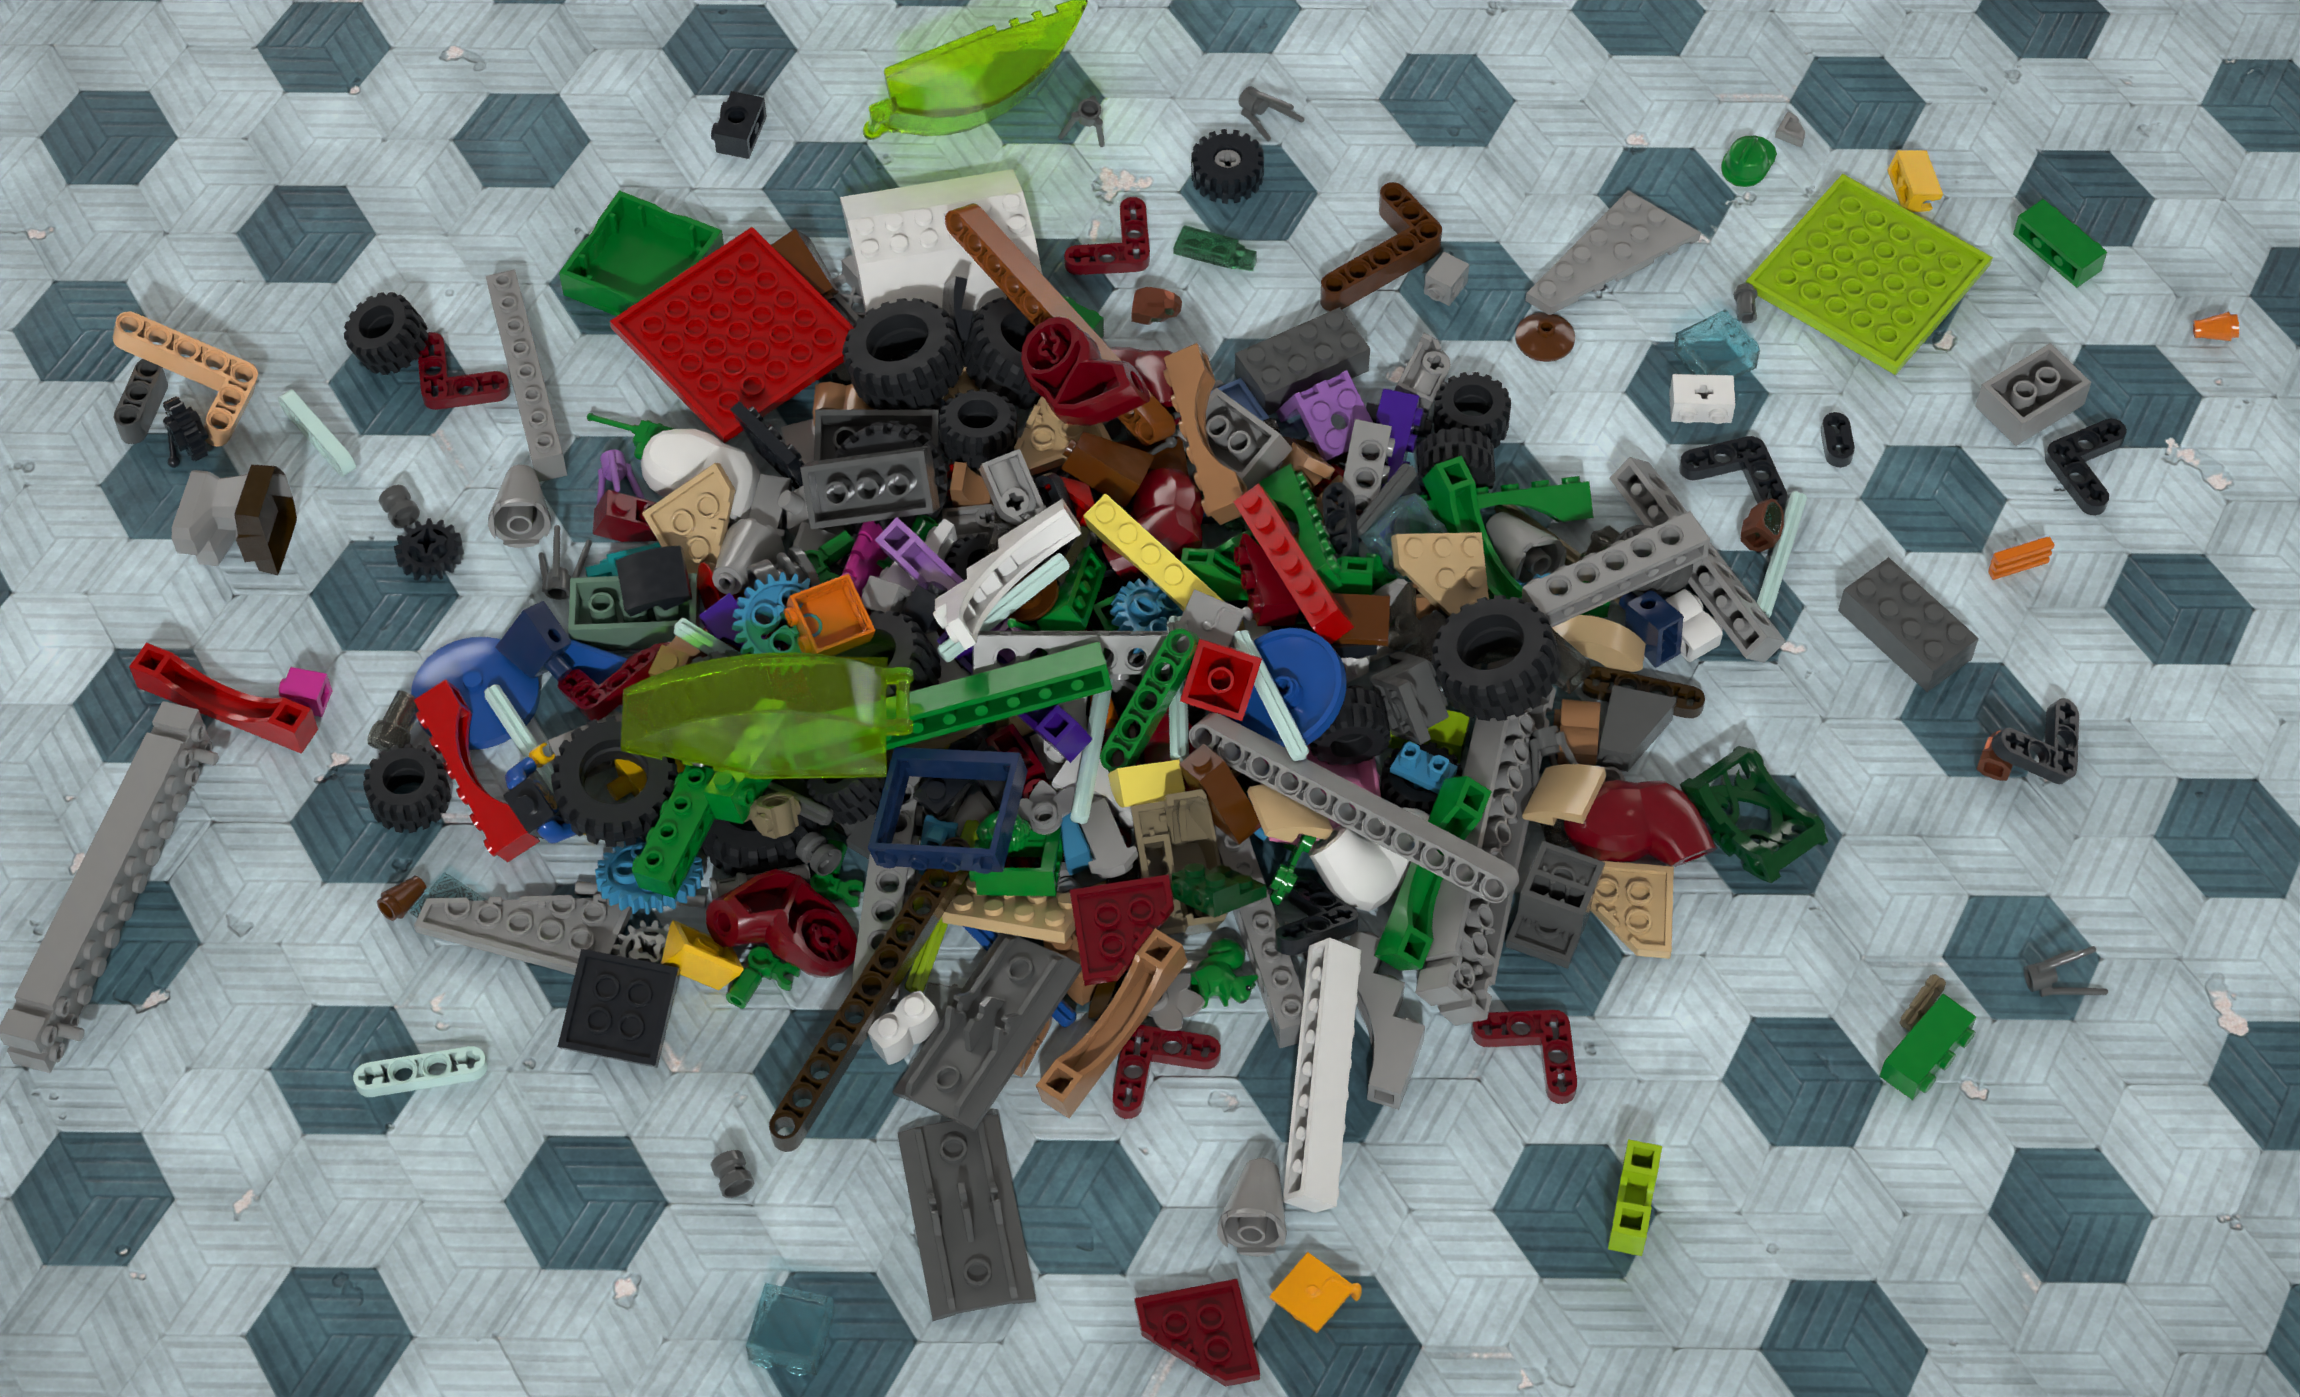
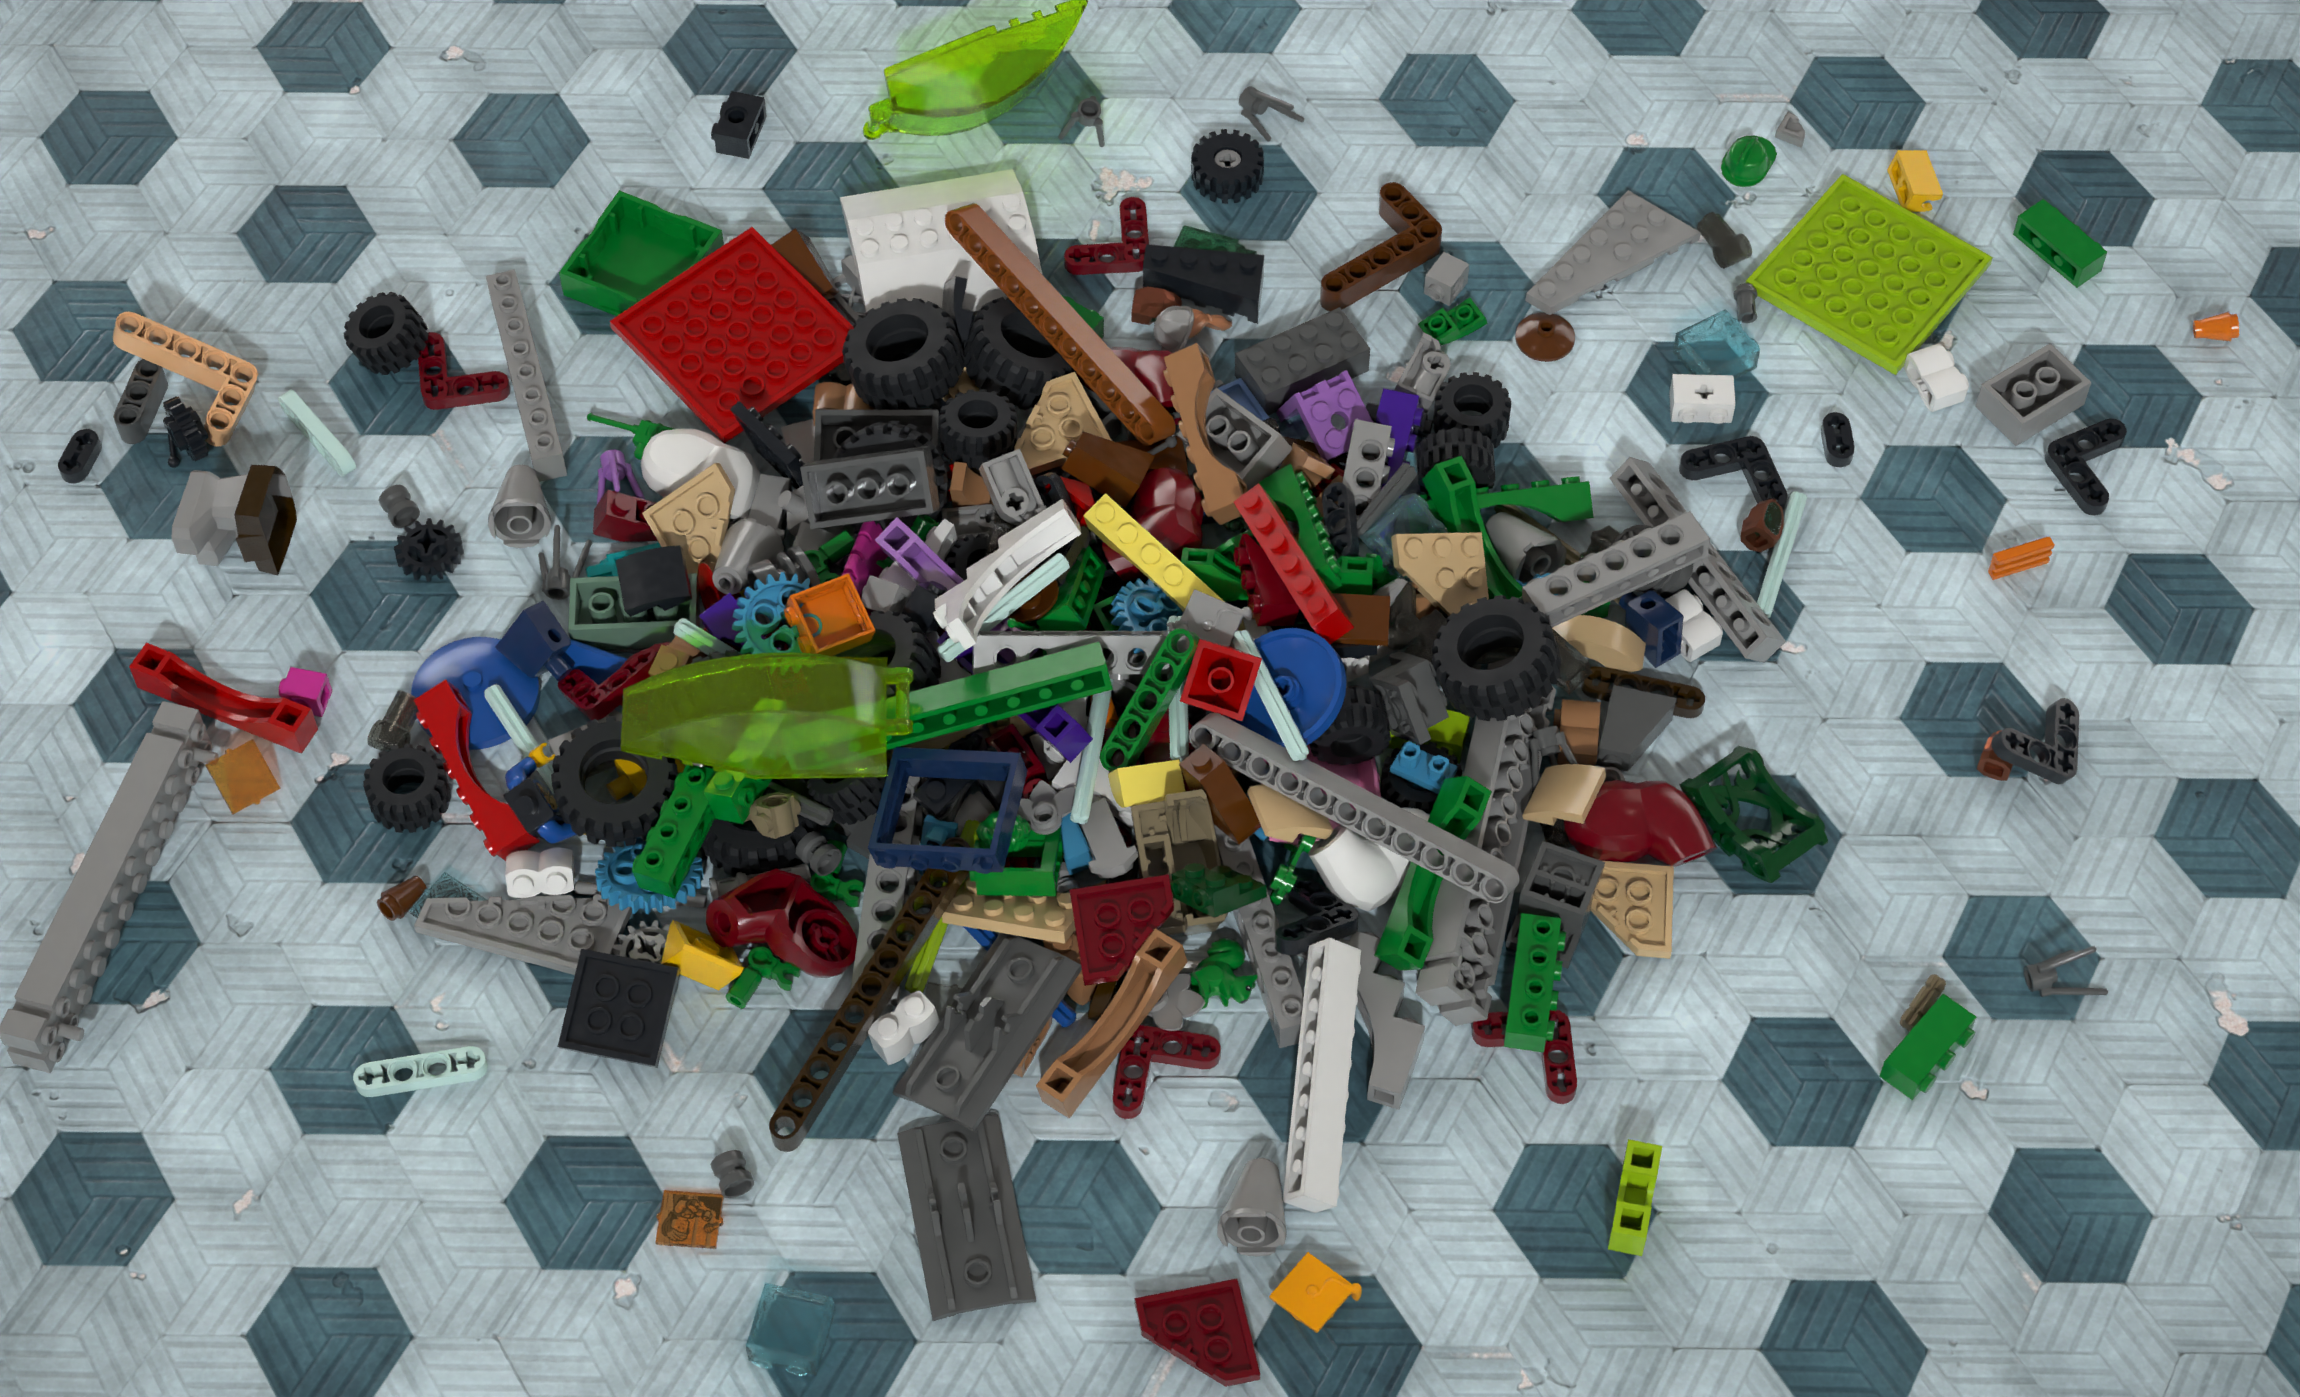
dark red piece [1021,316,1150,426] -> none
dark grey brick [1838,557,1979,692] -> none
none -> black beam [58,429,102,484]
none -> clear orange piece [205,739,281,815]
none -> white brick [505,847,575,898]
none -> clear orange piece [655,1190,724,1249]
none -> black wedge [1143,244,1264,324]
none -> light grey piece [1153,306,1232,353]
none -> green slope [1418,298,1488,346]
none -> green brick [1504,913,1566,1053]
none -> clear smoke piece [1697,212,1752,269]
none -> white brick [1904,343,1969,412]

